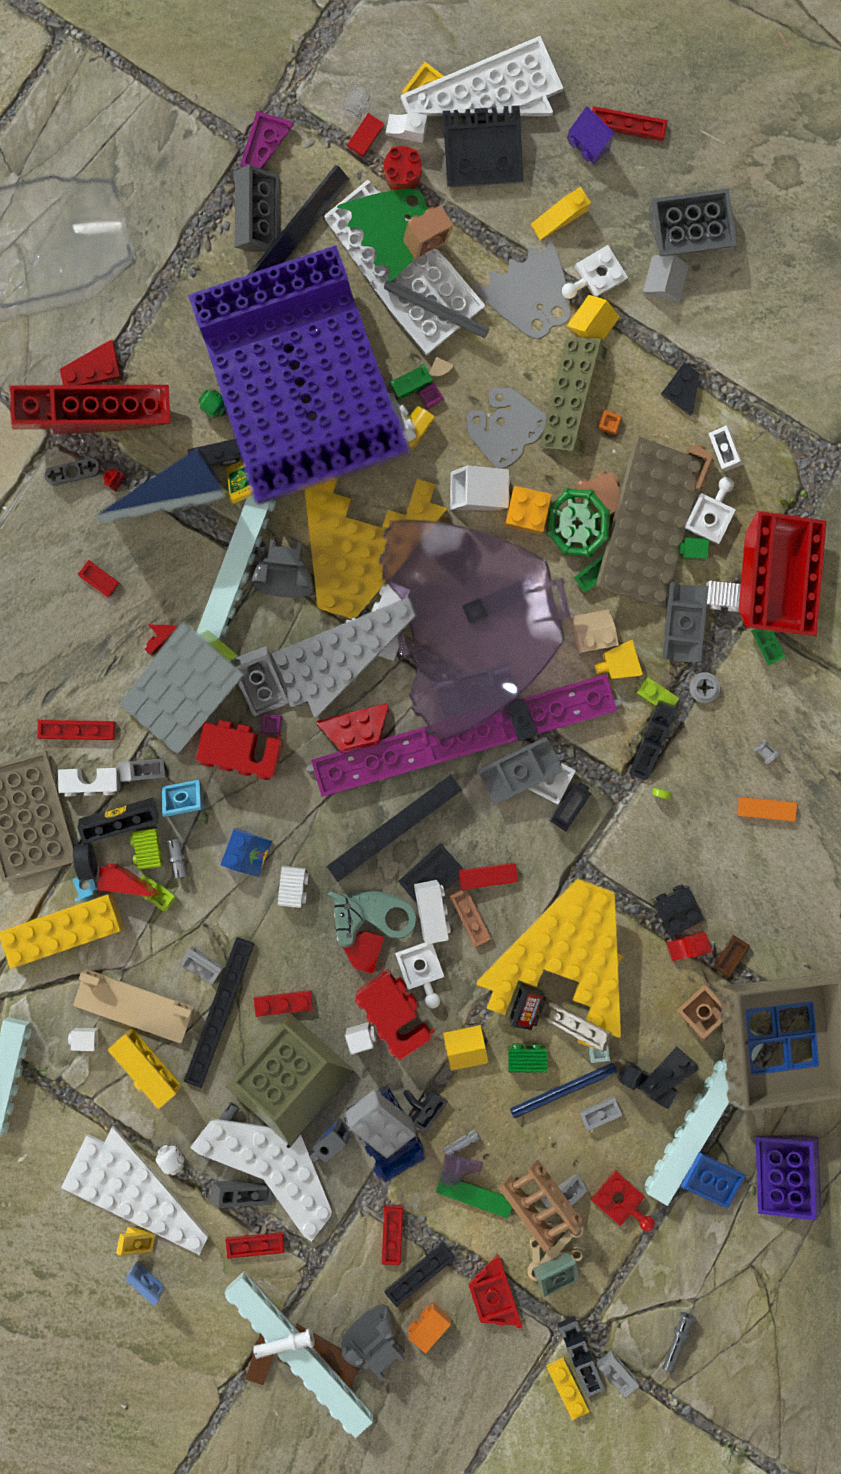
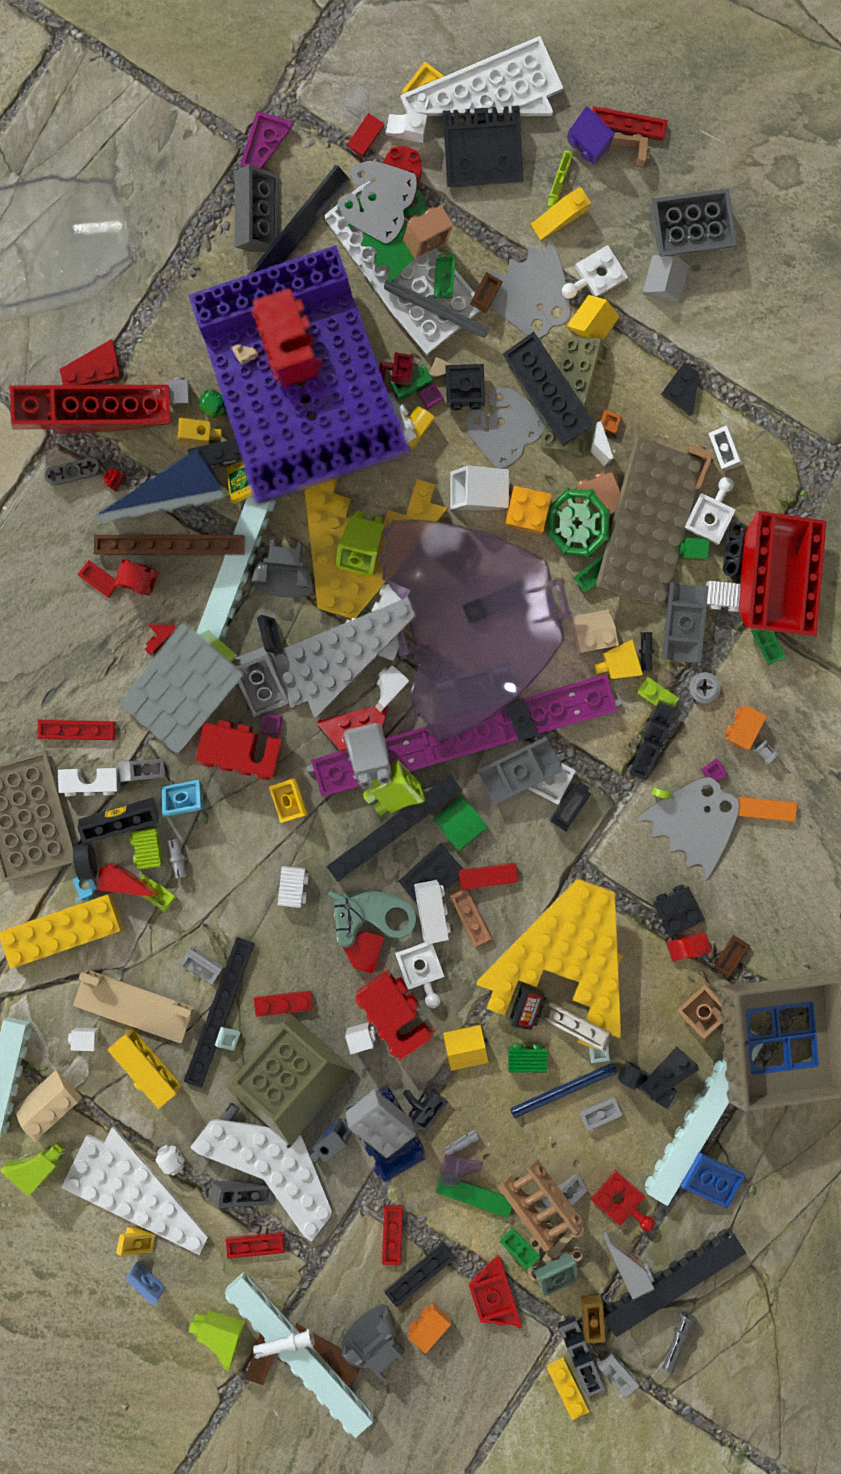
blue slope [221,828,272,877] -> none
dark purple slope [756,1135,821,1220] -> none
none -> lime hips [0,1142,65,1197]
none -> tan slope [14,1070,83,1142]
none -> reddish brown plate [93,535,245,555]
none -> red brick [115,558,159,596]
none -> light grey brick [168,377,191,408]
none -> yellow torso [177,418,221,446]
none -> lime hips [188,1311,245,1371]
none -> light aqua tile [215,1027,240,1051]
none -> tan tile [231,345,258,365]
none -> red piece [252,289,322,388]
none -> black tile [257,615,283,655]
none -> yellow slope [269,778,309,823]
none -> lime hips [336,511,384,576]
none -> light grey piece [338,161,417,244]
none -> light grey hips [344,723,392,789]
none -> lime hips [363,759,426,816]
none -> white arch [375,665,409,712]
none -> dark red plate [379,352,414,385]
none -> green slope [433,796,488,851]
none -> green hinge [434,253,455,299]
none -> black plate [445,364,485,411]
none -> reddish brown tile [470,272,503,314]
none -> green hinge [499,1226,541,1270]
none -> black plate [502,331,596,447]
none -> lime piece [547,150,574,209]
none -> pearl gold brick [581,1295,605,1343]
none -> white slope [590,421,613,466]
none -> black brick [603,1228,746,1337]
none -> light grey slope [603,1232,654,1299]
none -> medium nougat bracket [611,133,650,168]
none -> light grey piece [637,777,739,880]
none -> black pin [639,632,654,671]
none -> magenta tile [700,758,728,782]
none -> black beam [723,521,748,580]
none -> orange brick [725,705,767,750]

